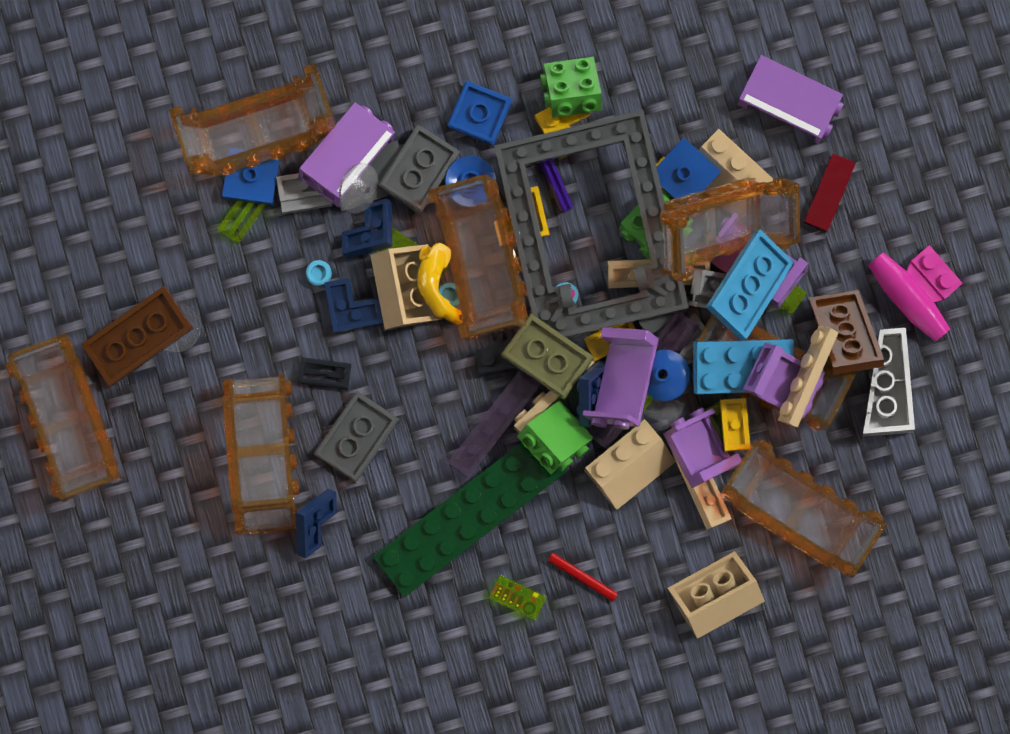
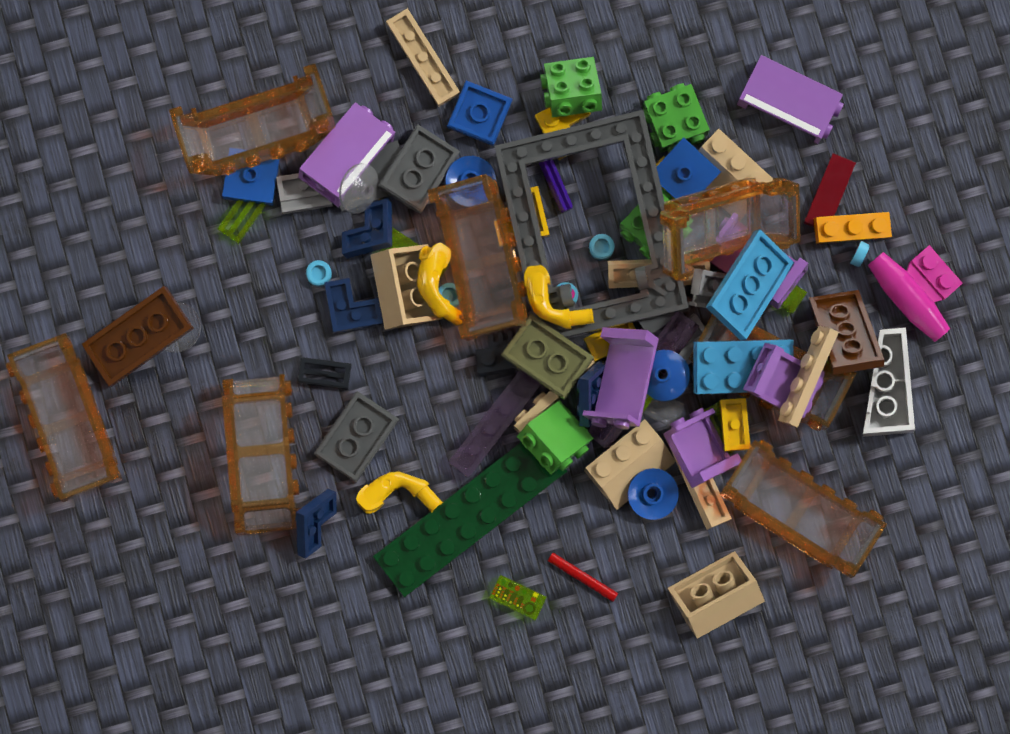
none -> yellow piece [356,472,443,514]
none -> tan plate [386,8,460,107]
none -> yellow piece [524,265,594,329]
none -> medium azure tile [589,234,615,260]
none -> blue dish [628,468,679,520]
none -> bright green brick [643,83,710,154]
none -> light orange plate [814,212,892,244]
none -> medium azure tile [850,241,870,267]

